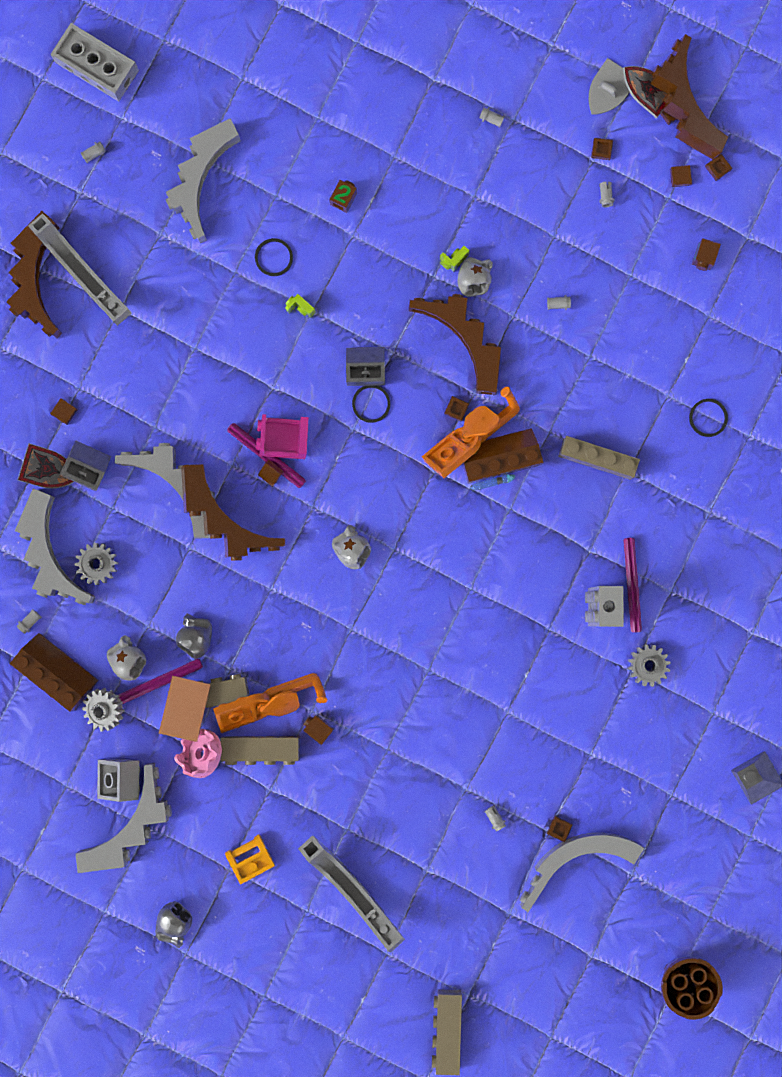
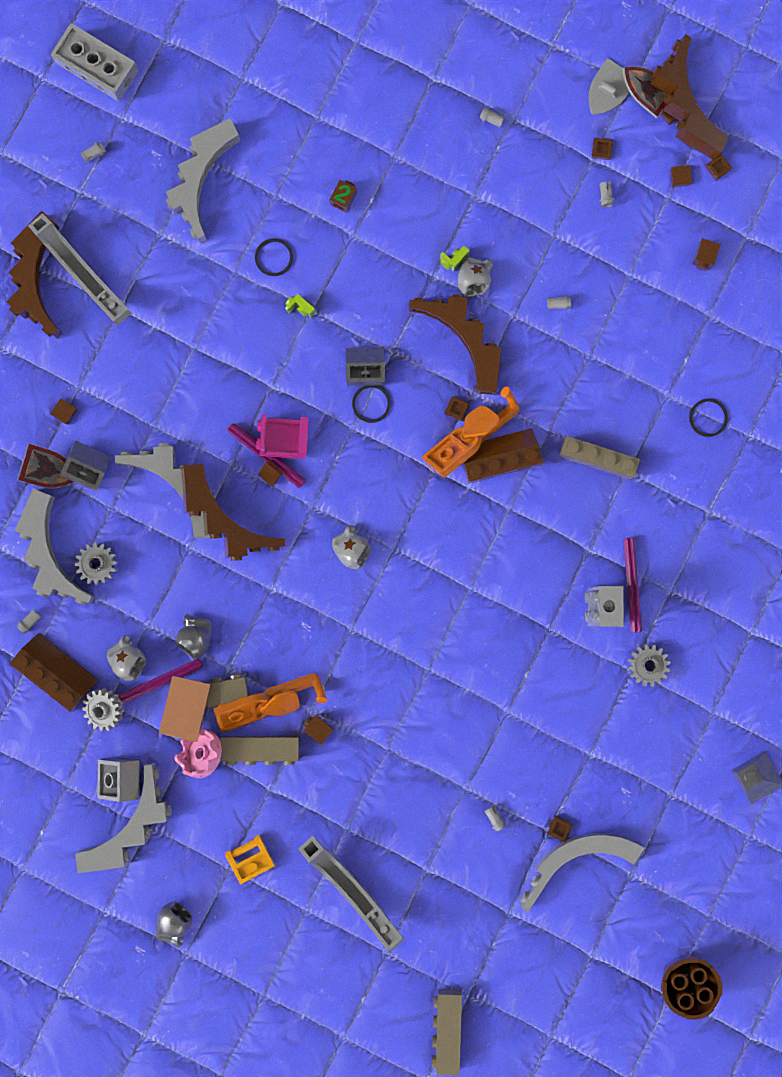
clear light blue piece [470,474,515,491] -> none

